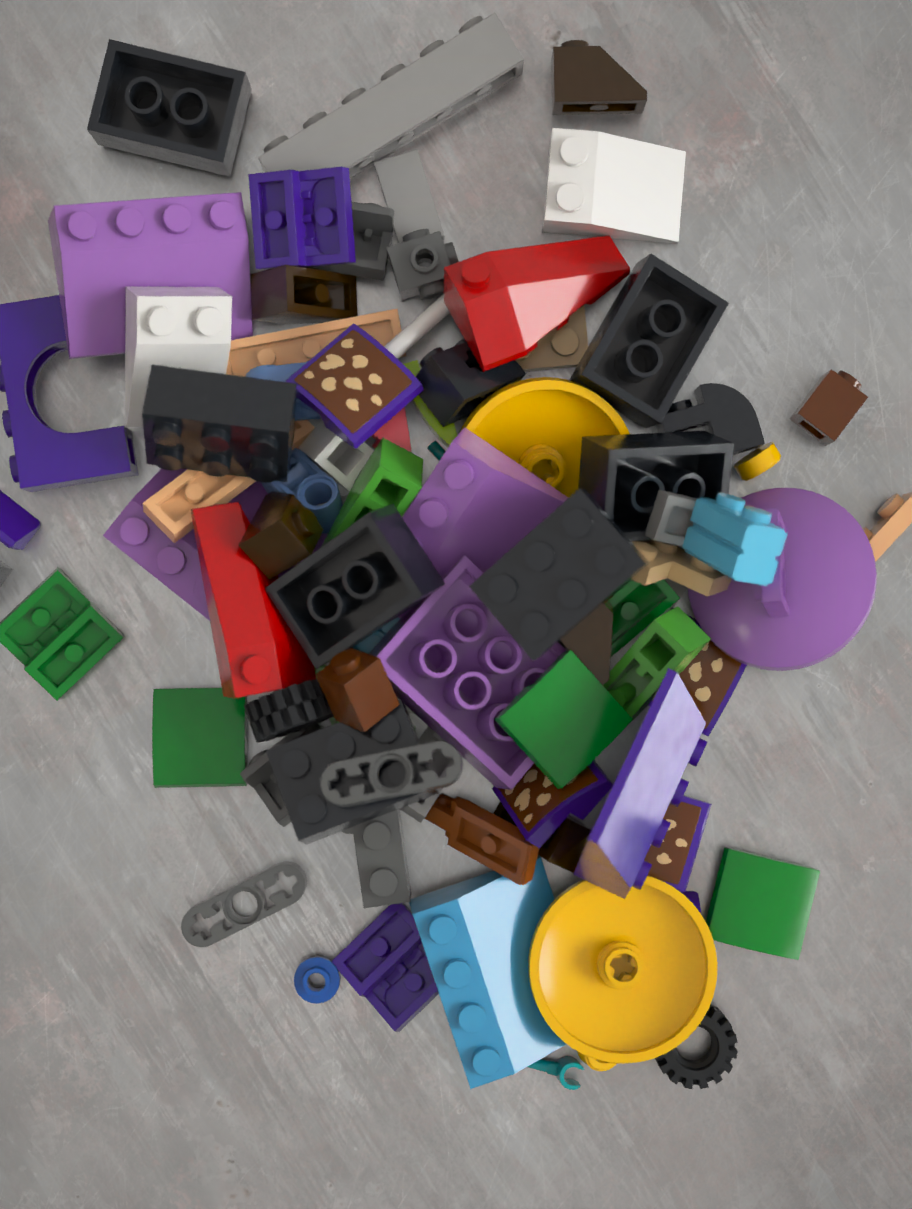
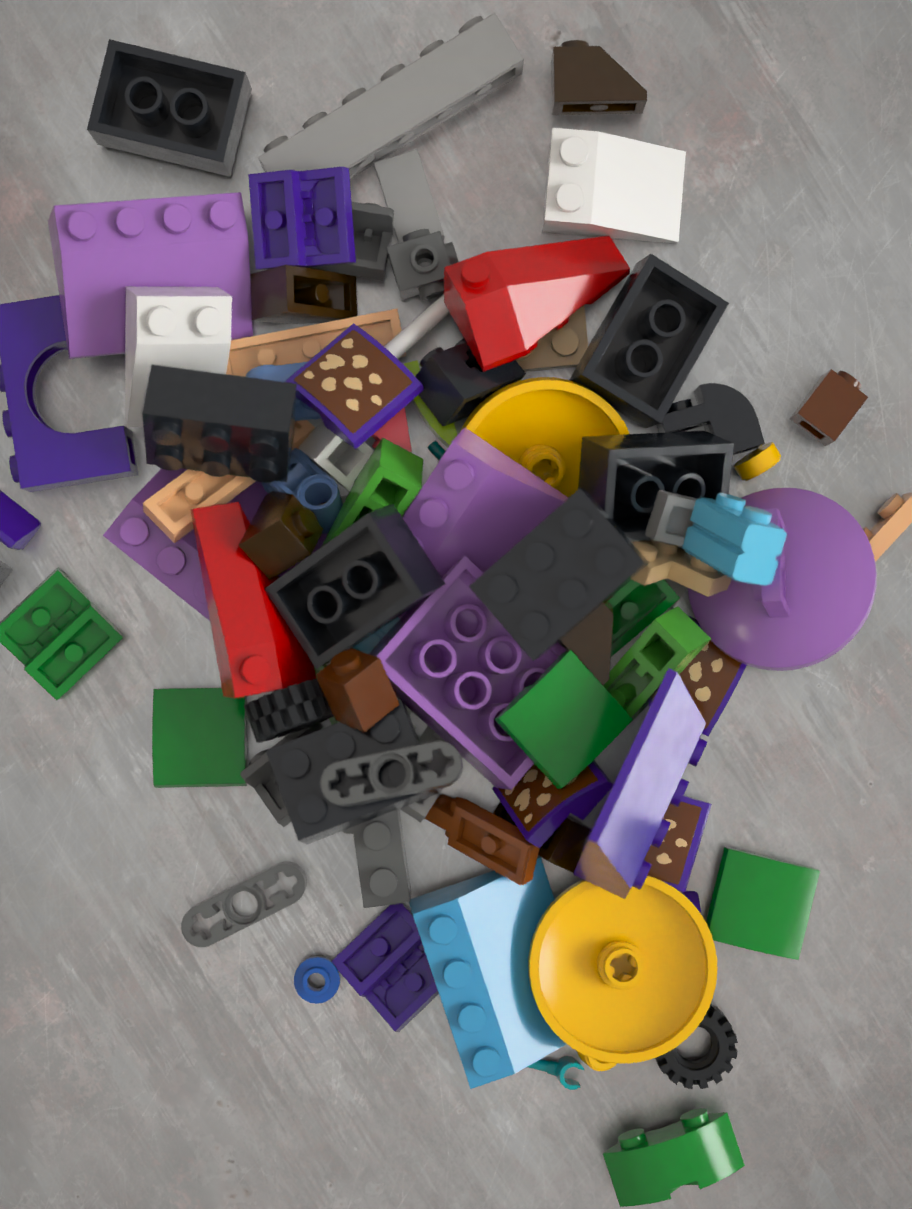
none -> green brick [603,1108,745,1207]

